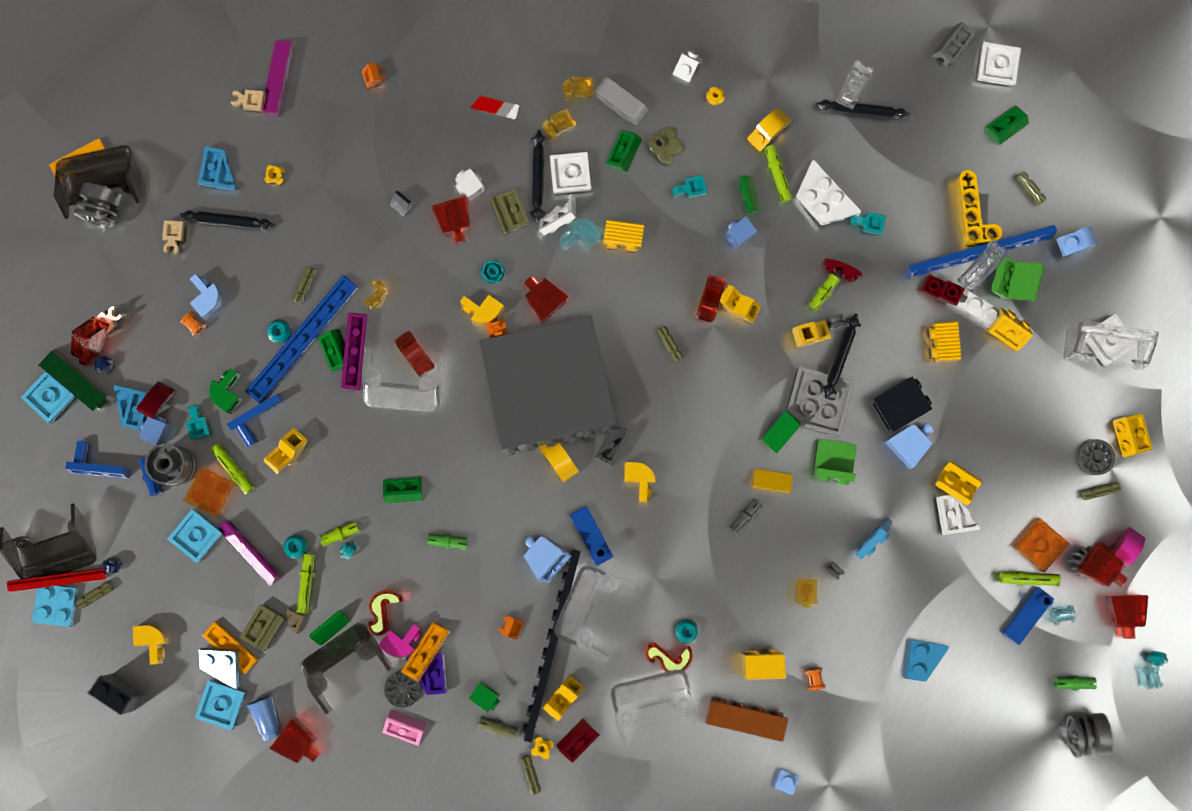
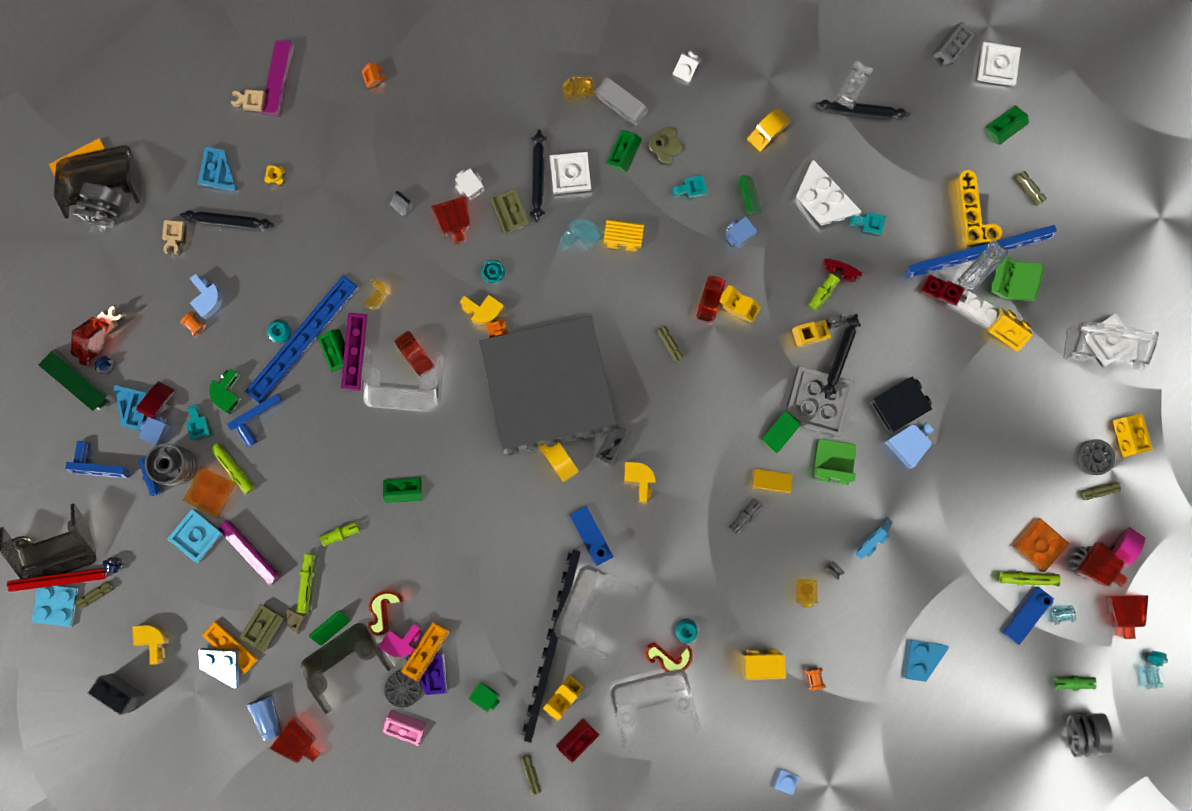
medium azure plate [21,371,75,424] -> none
medium azure plate [195,680,246,730] -> none
yellow brick [264,428,308,474] -> none
teal plate [283,535,308,559] -> none
olive axle [292,267,316,303] -> none
teal plate [339,541,357,559] -> none
bright green pin [427,533,467,550] -> none
sticker [470,96,519,119] -> none
olive pin [478,716,519,741] -> none
orange tile [498,616,525,640] -> none
clear red torso [524,276,569,324] -> none
light blue torso [524,536,572,583] -> none
yellow plate [531,737,553,760] -> none
white wing [540,194,576,235] -> none
clear yellow bracket [543,109,576,140] -> none
dark orange brick [705,697,788,742] -> none
yellow plate [706,86,725,105] -> none
lime pin [764,145,793,202] -> none
yellow brick [929,321,961,363] -> none
yellow bracket [935,460,982,506] -> none
white wing [936,495,980,535] -> none
light blue brick [1056,226,1098,257] -> none

